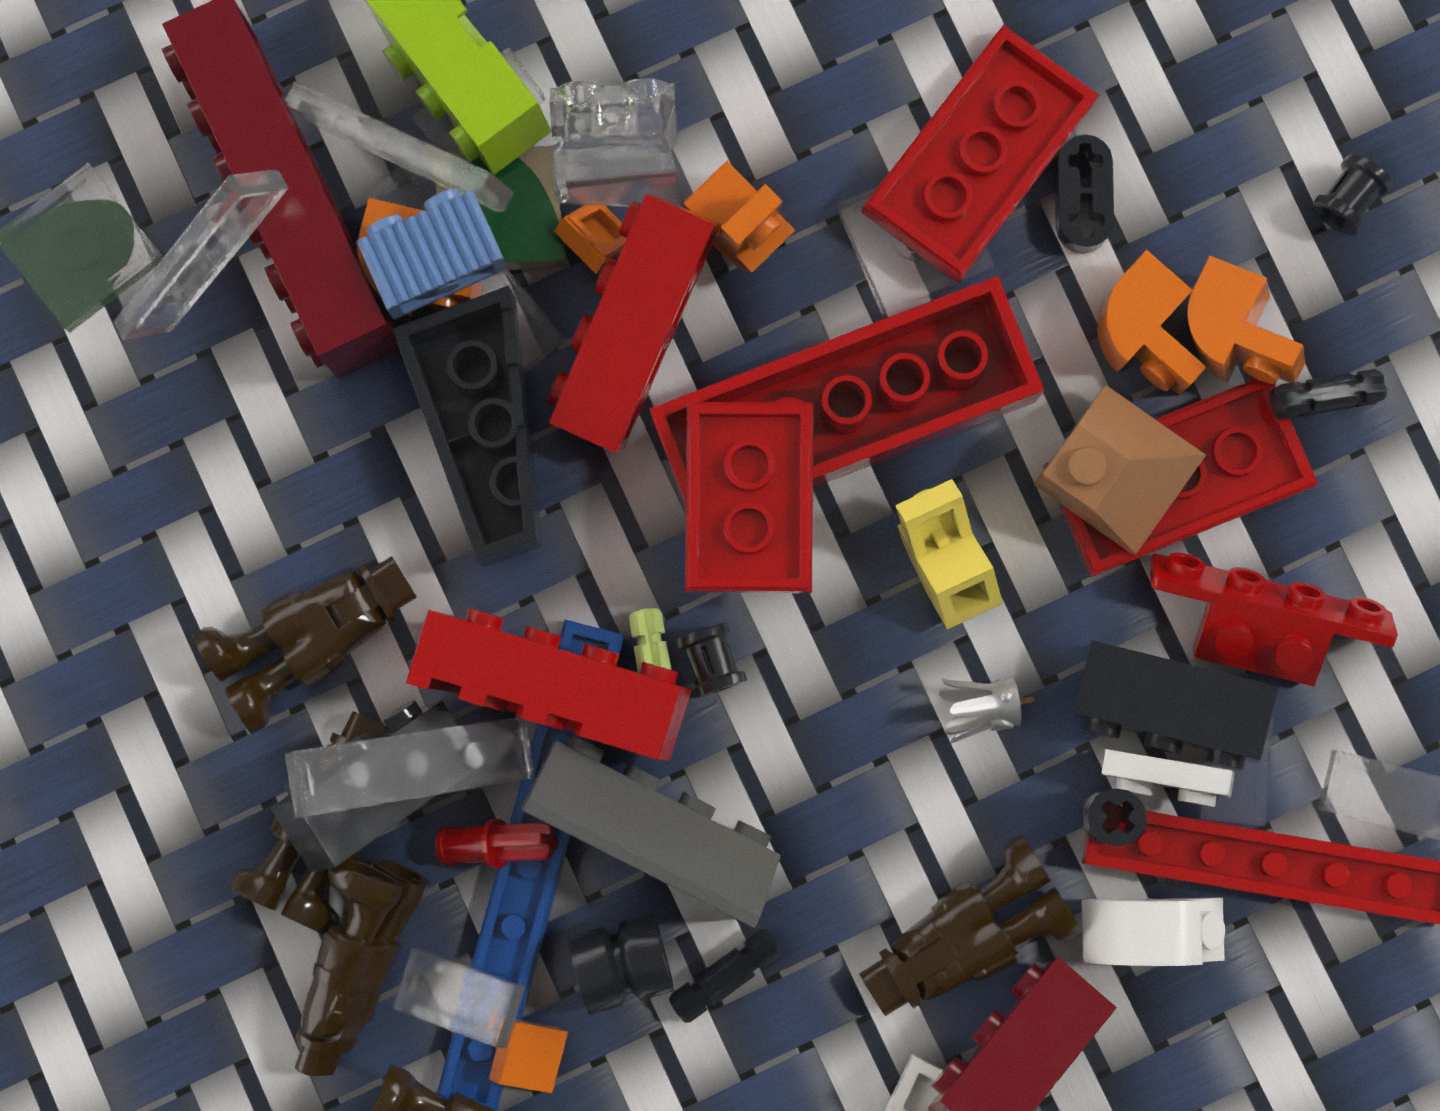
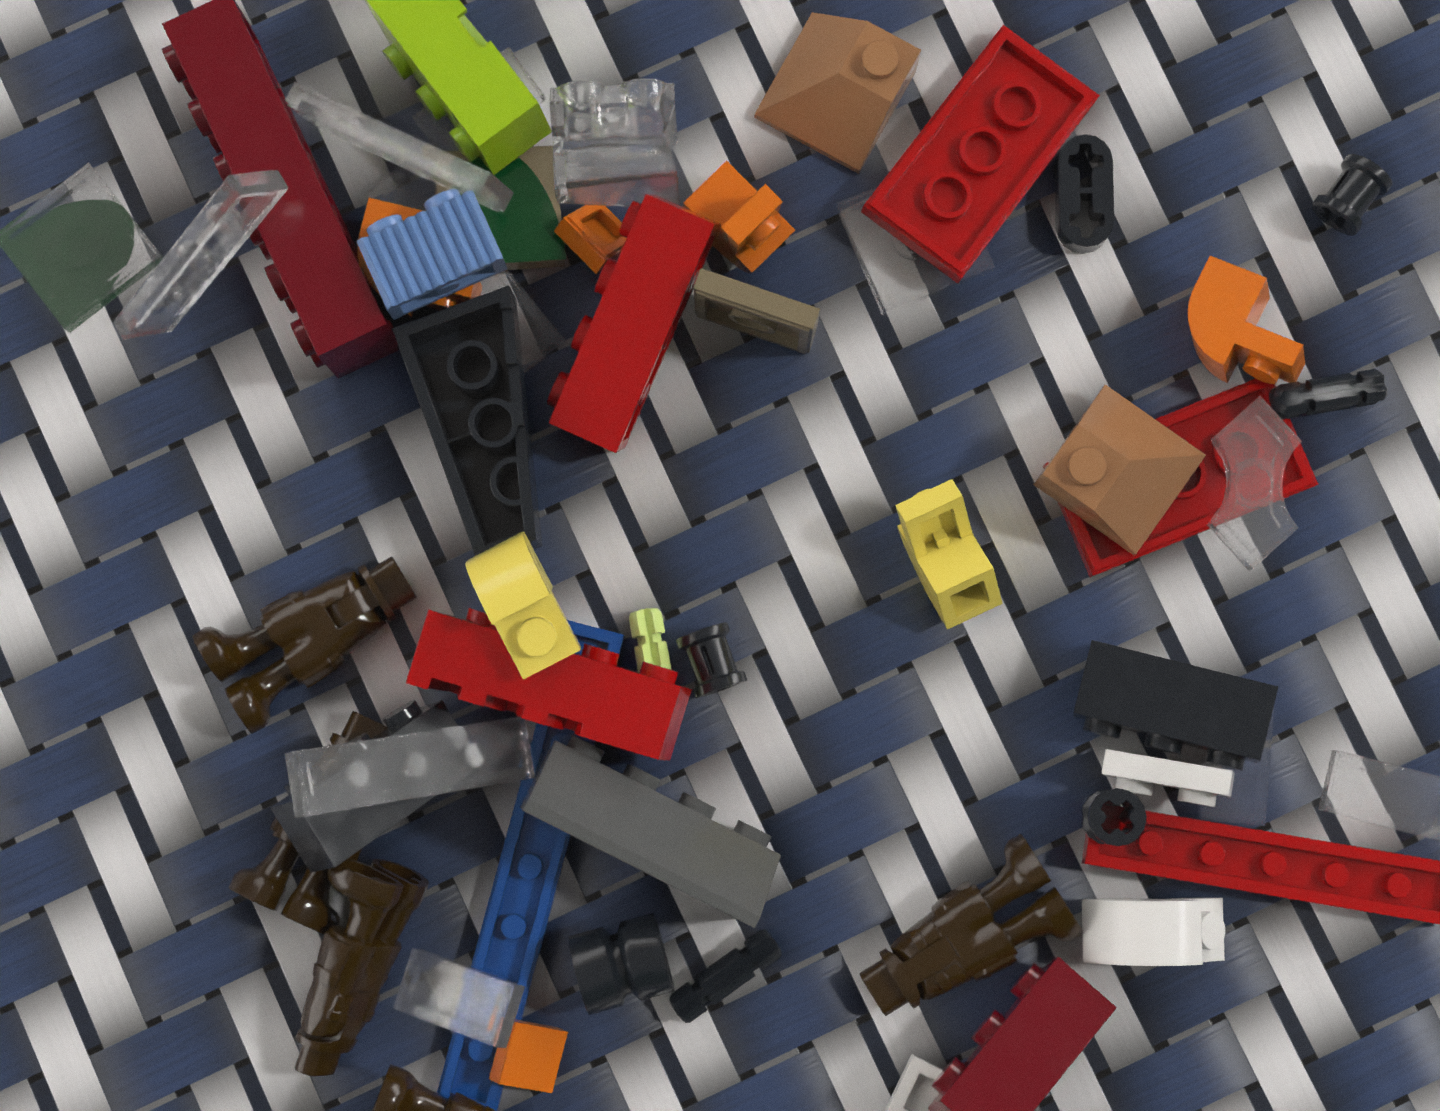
red axle [435,819,559,869] -> none
red brick [649,276,1044,508] -> none
red tile [685,402,813,593] -> none
flat silver piece [939,678,1035,744] -> none
orange brick [1097,249,1206,395] -> none
red bracket [1149,552,1398,687] -> none
none -> light yellow brick [465,531,581,680]
none -> dark tan tile [693,268,820,354]
none -> medium nougat slope [754,12,921,174]
none -> clear tile [1207,396,1302,571]

